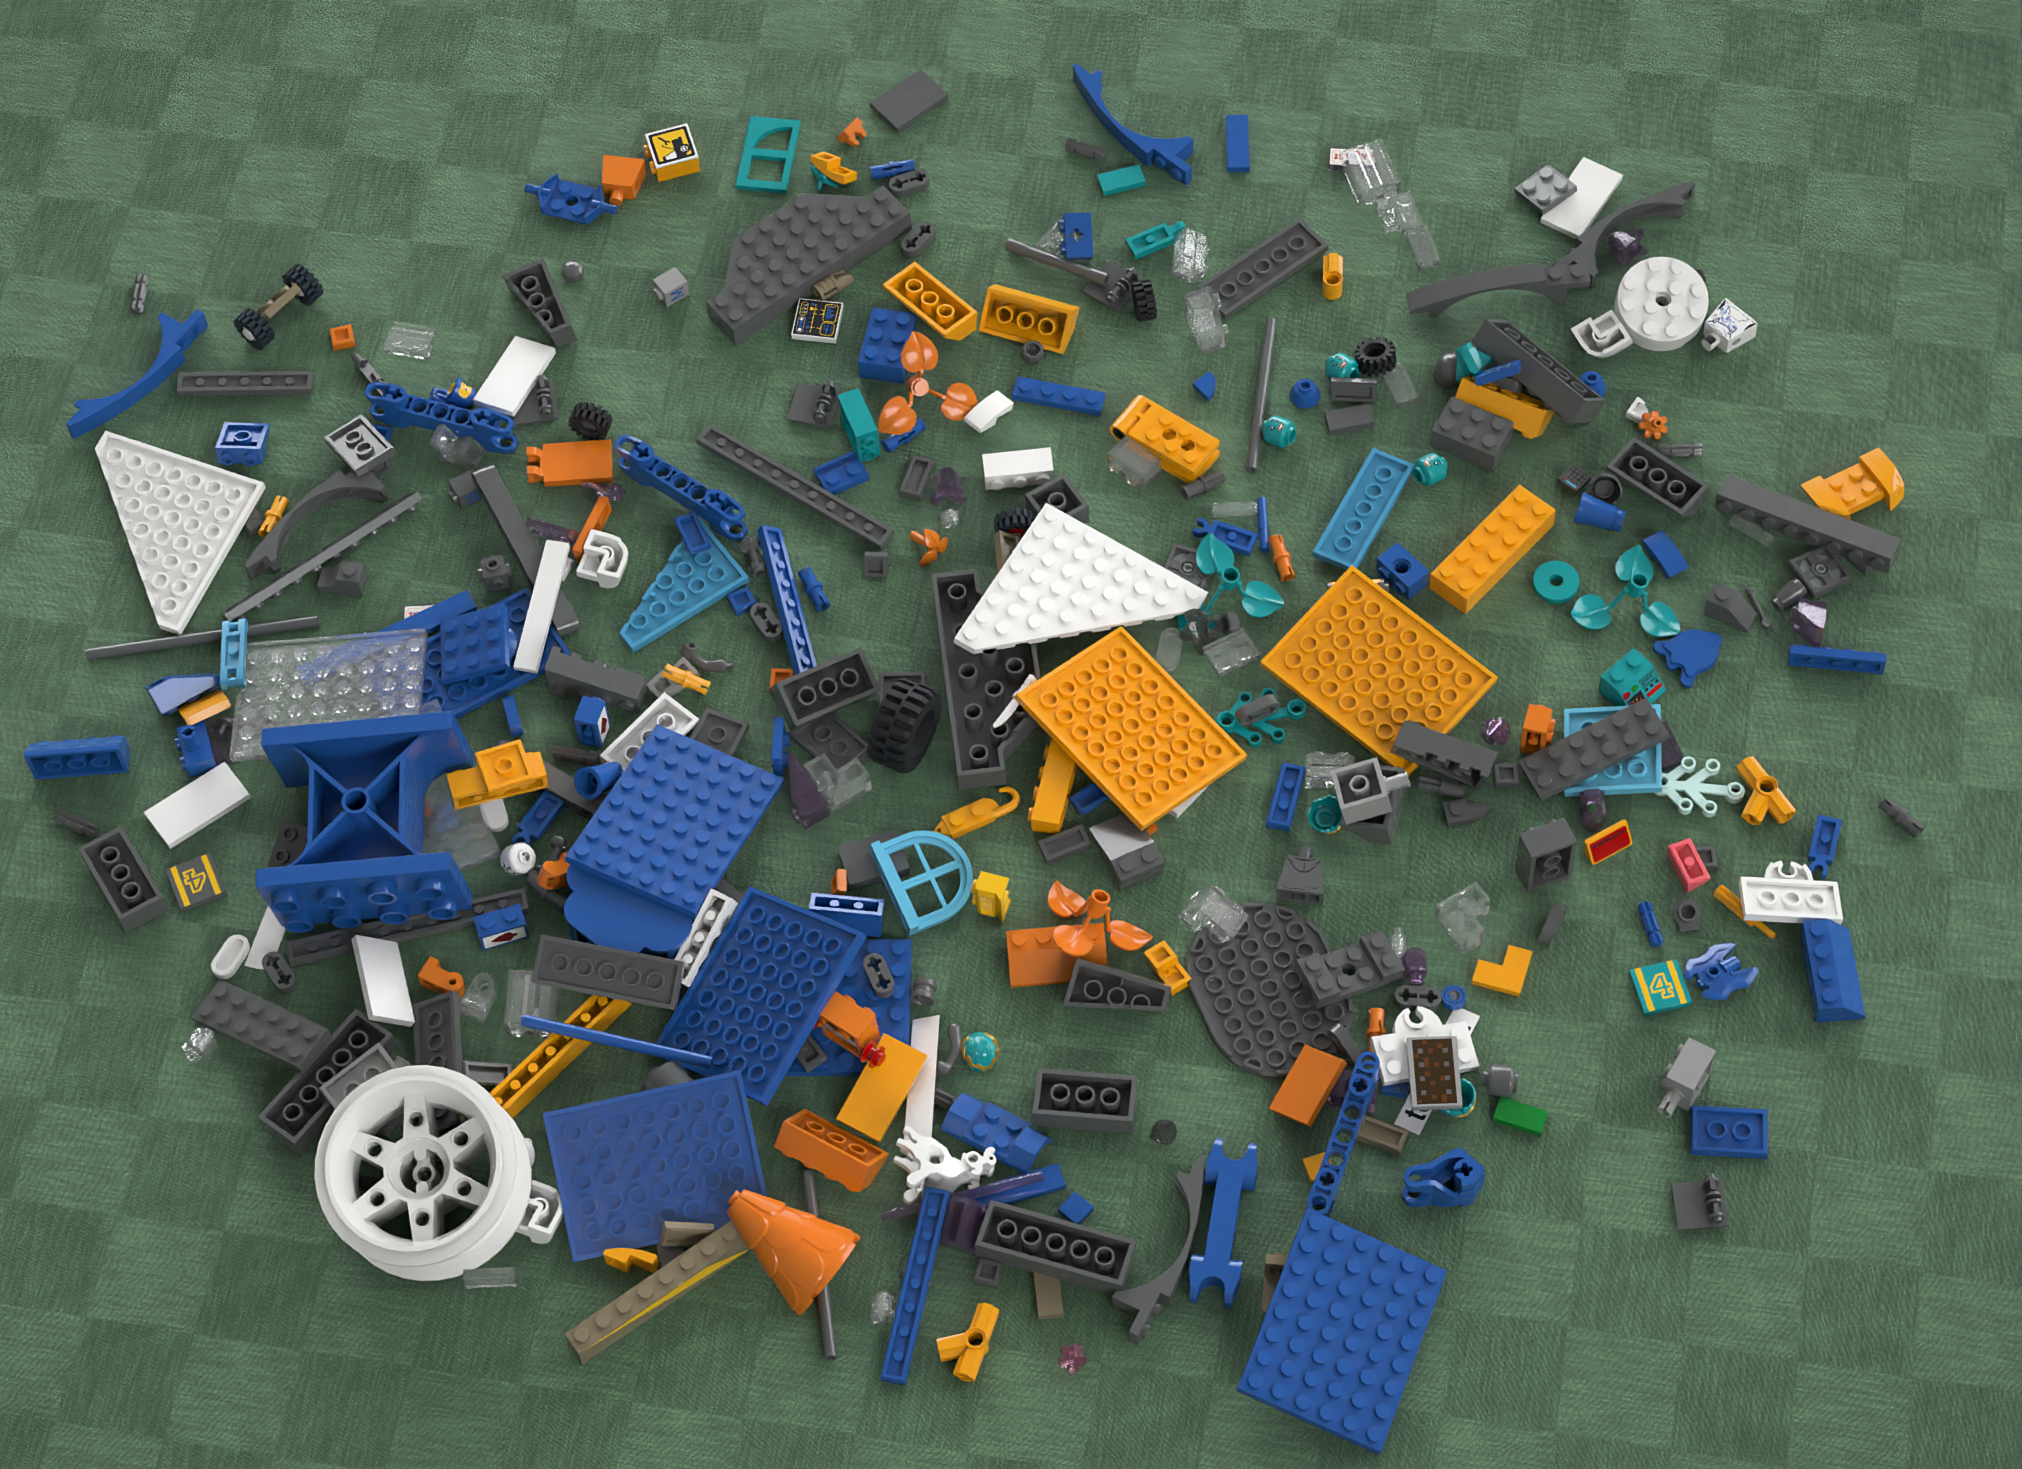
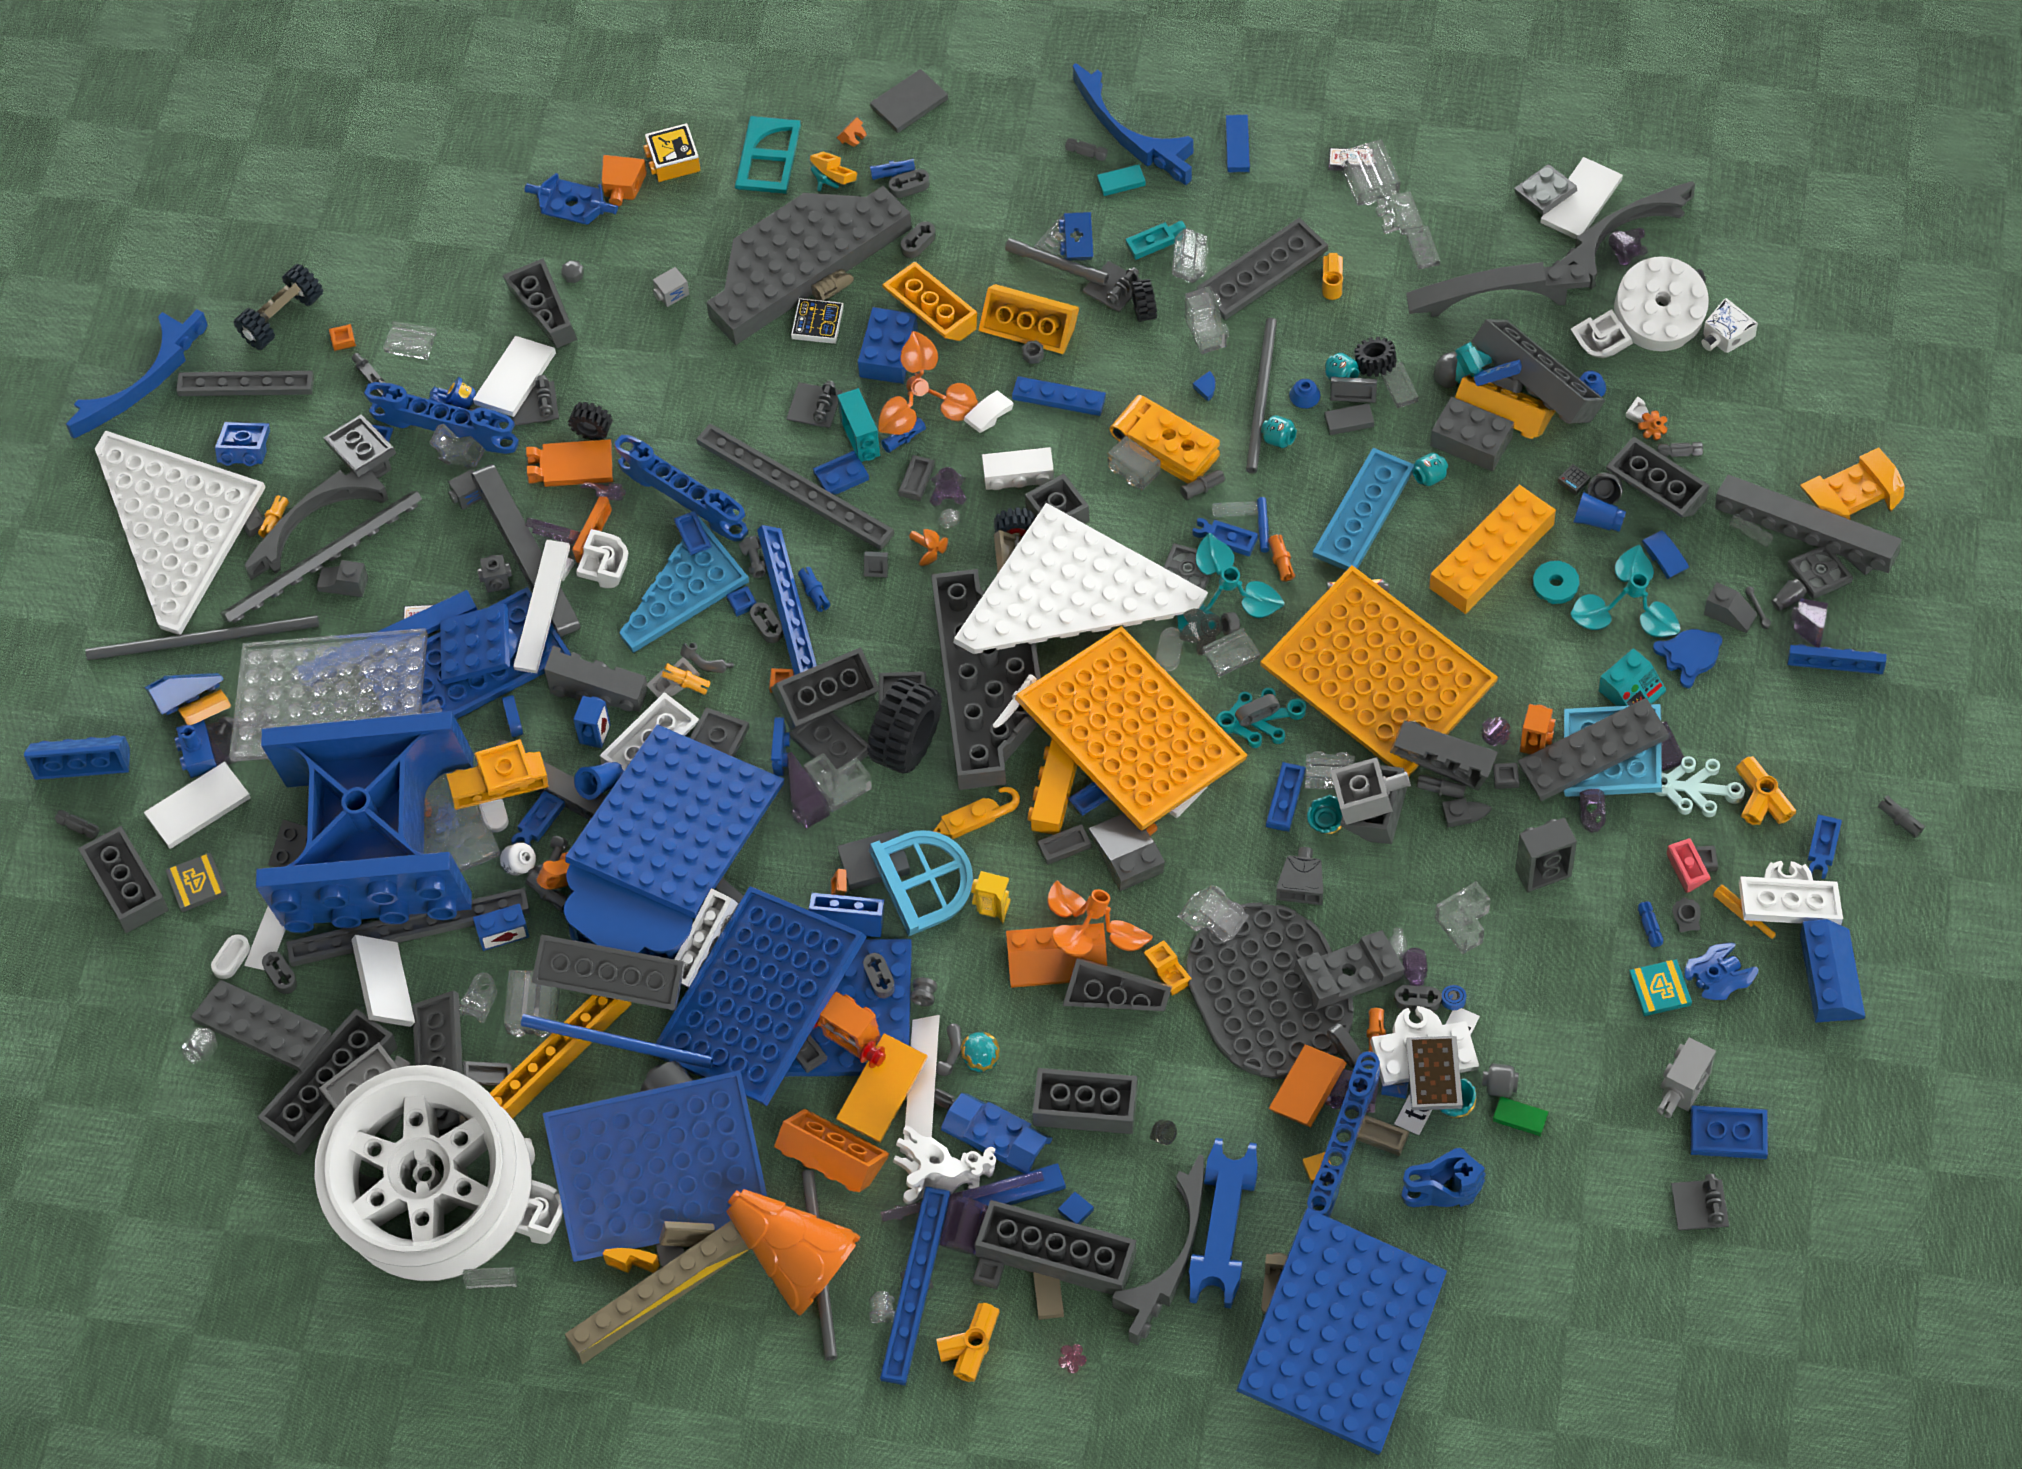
dark grey axle [130,274,149,314] -> none
dark azure plate [220,618,249,691] -> none
orange leg [418,956,465,998] -> none
dark grey axle [552,745,599,765] -> none
blue brick [1376,542,1430,600] -> none
light orange tile [1472,945,1533,997] -> none
dark grey beam [1539,902,1568,946] -> none
slope [1583,819,1632,865] -> none

